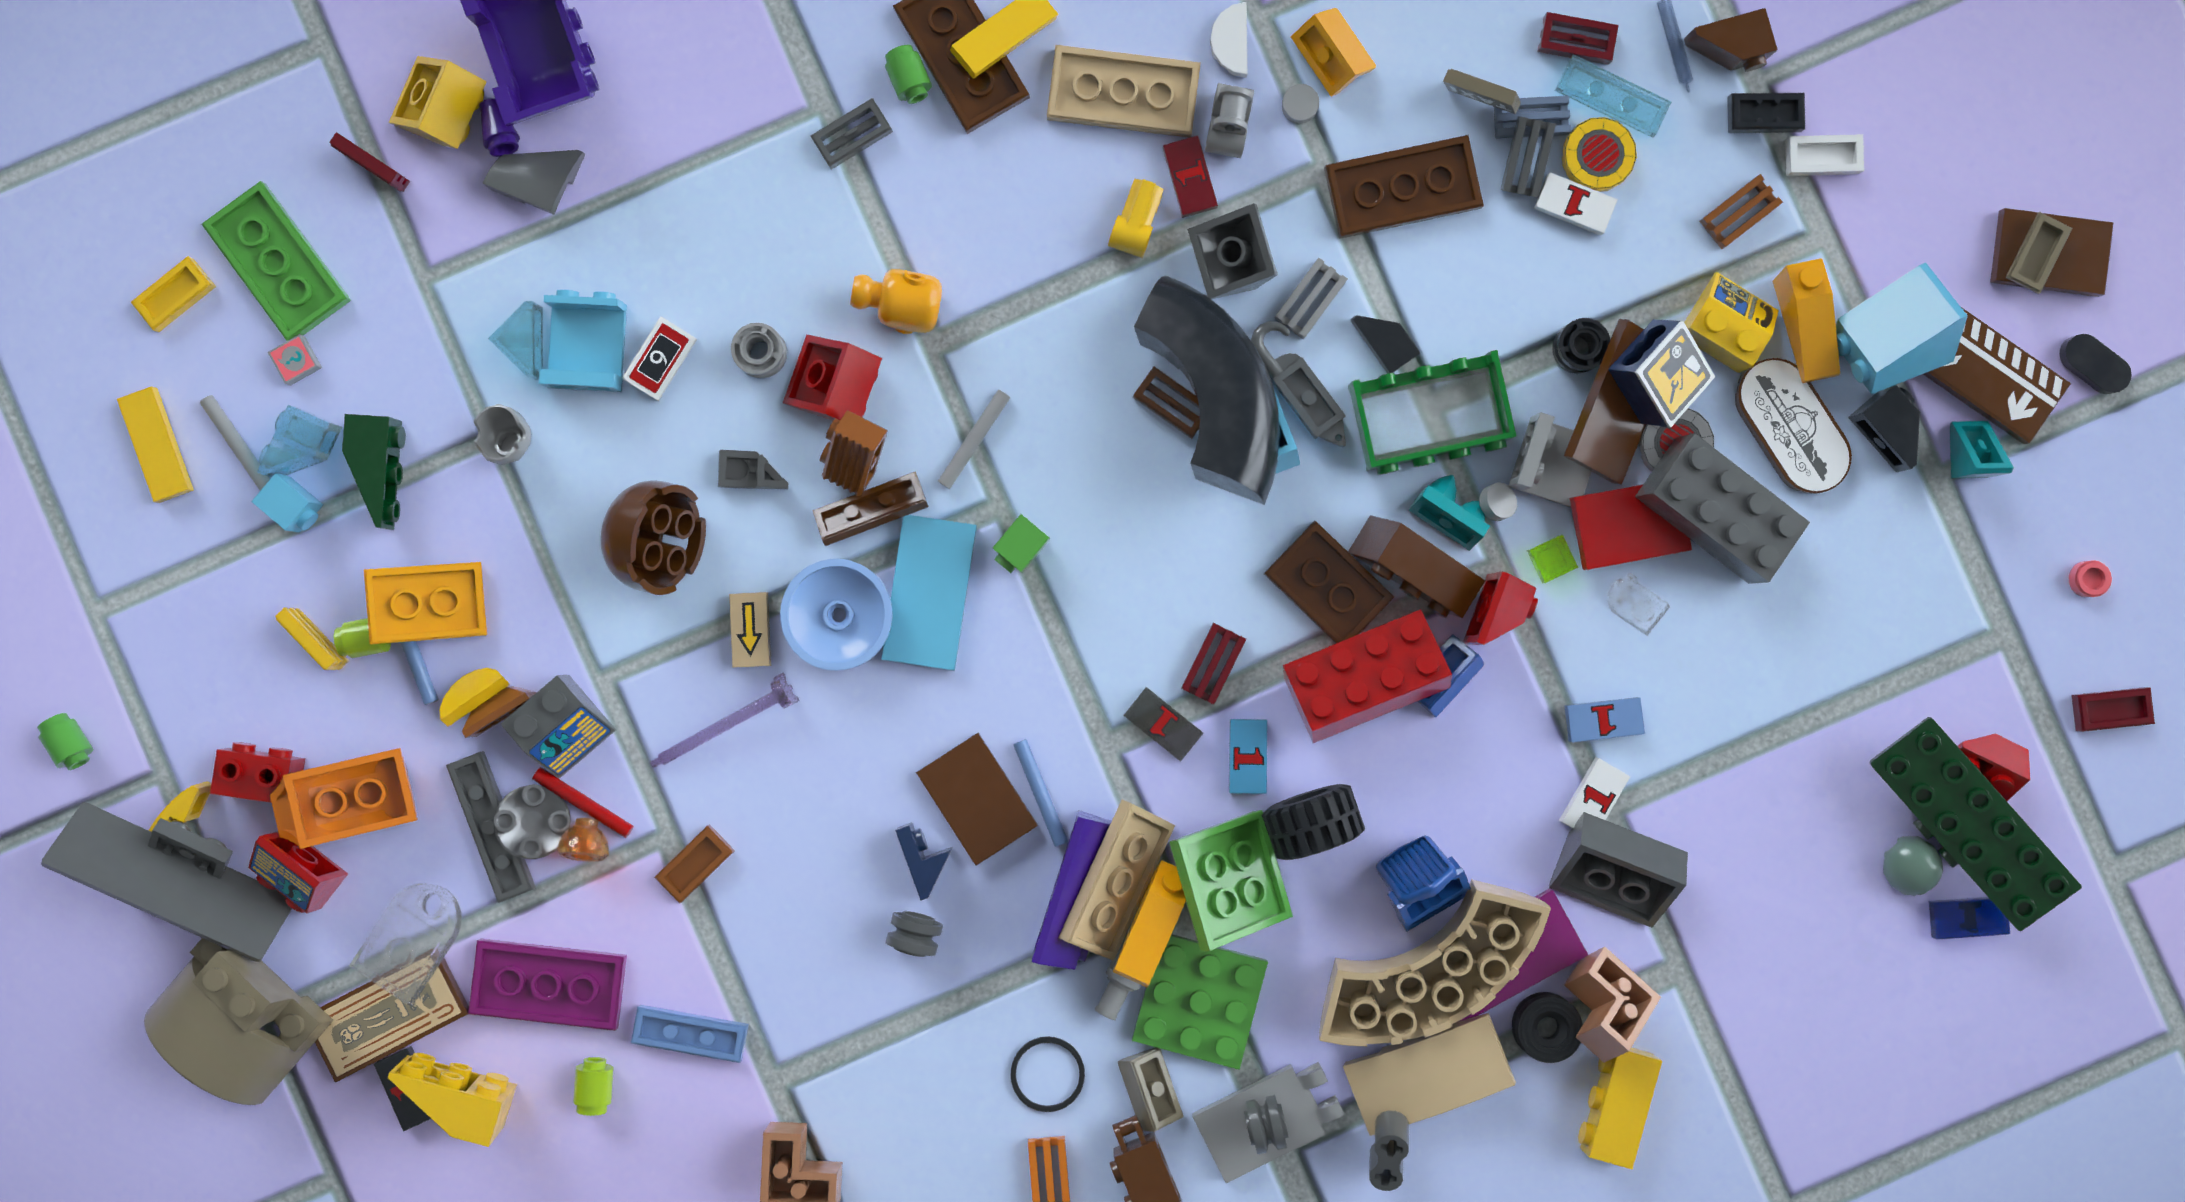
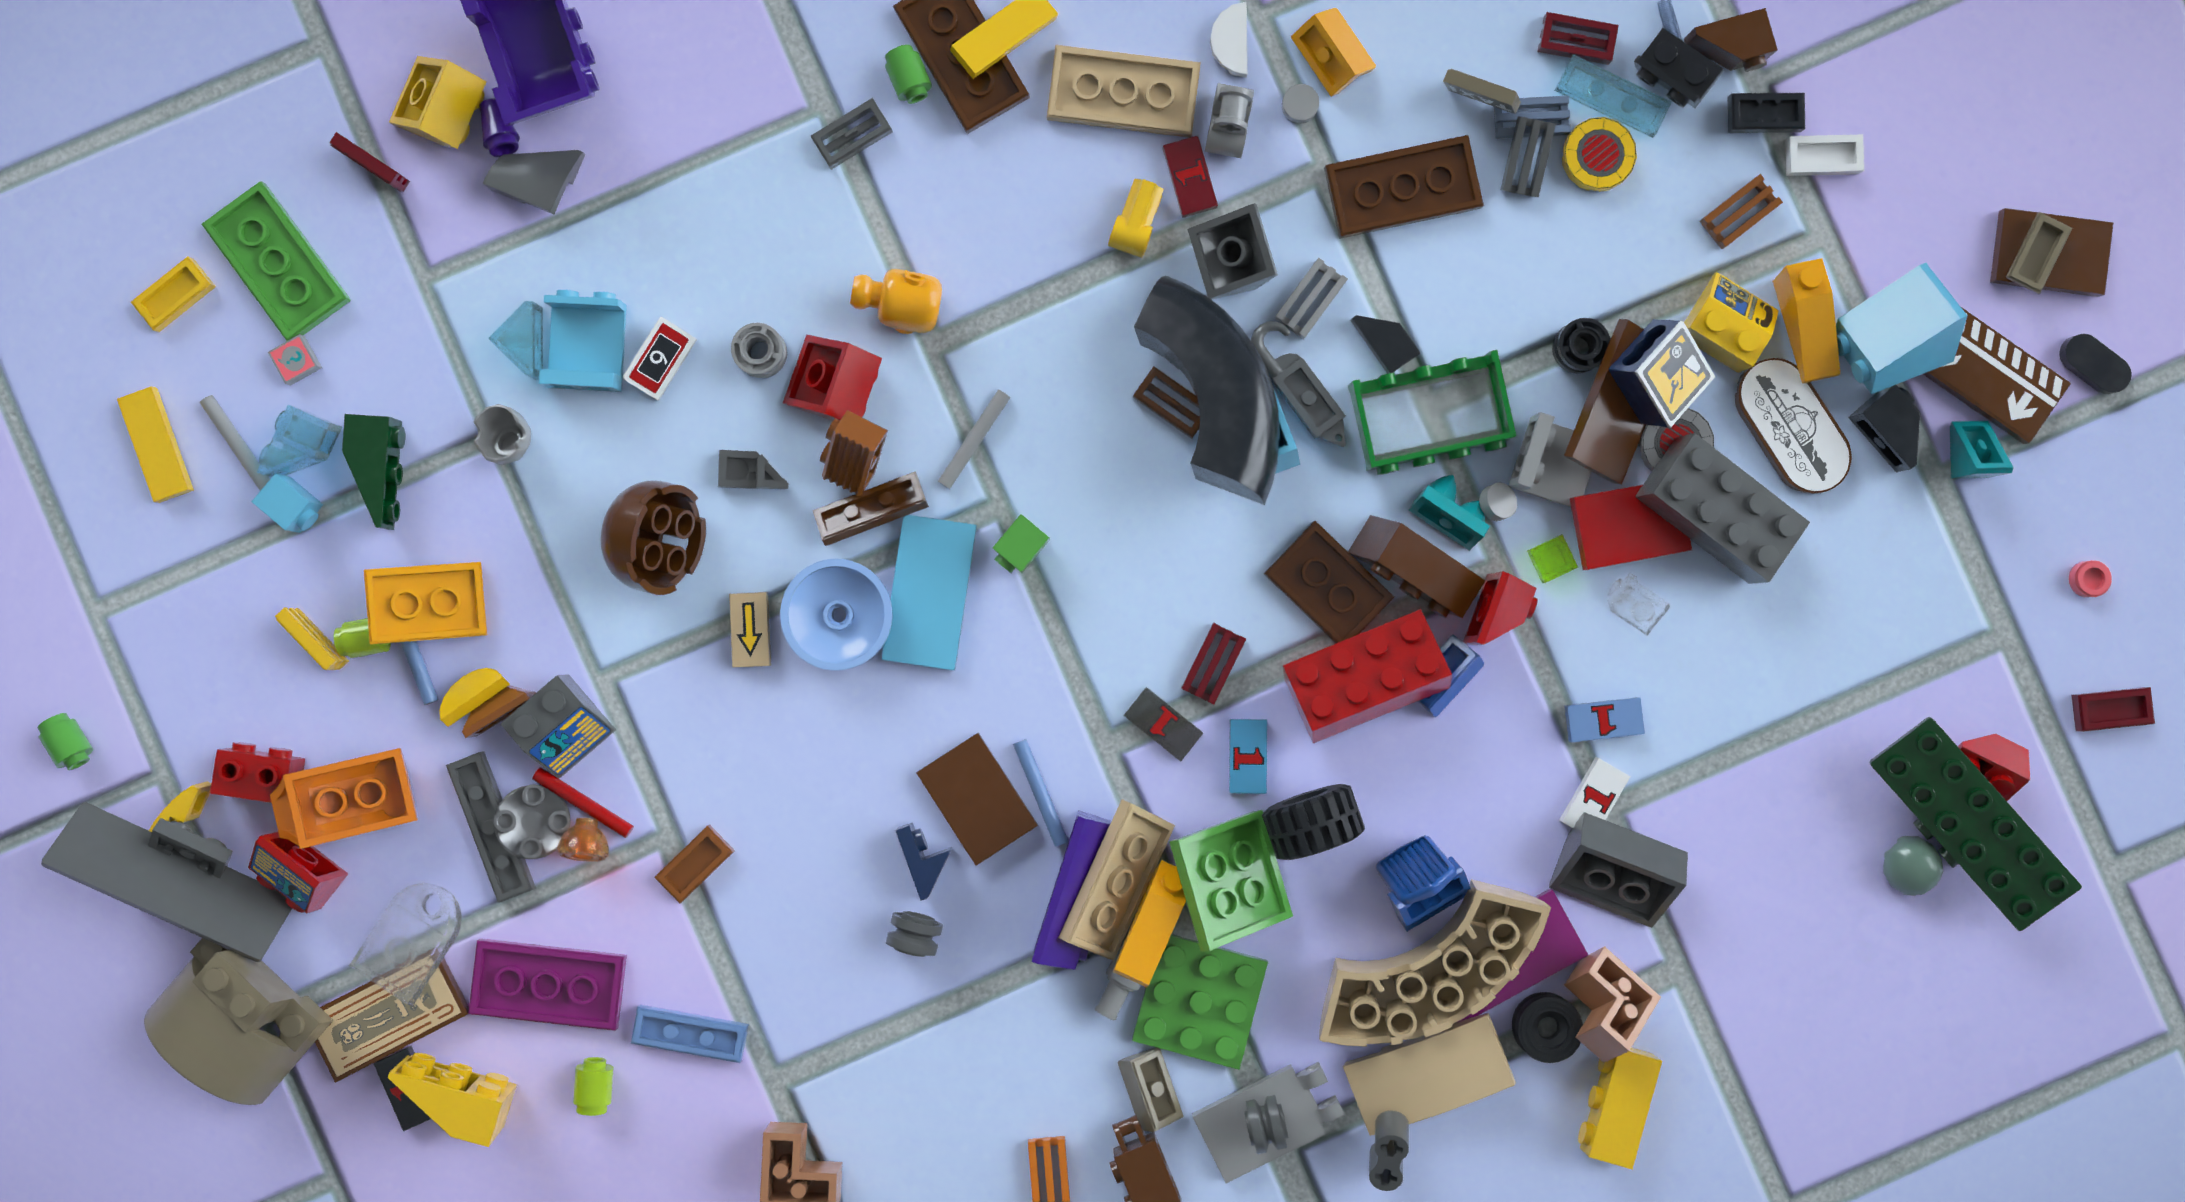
clear purple piece [650,673,800,768] -> none
black piece [1011,1036,1085,1112] -> none
white tile [1533,172,1618,236] -> none
clear blue tile [1929,897,2010,939] -> none
none -> black bracket [1634,28,1724,108]

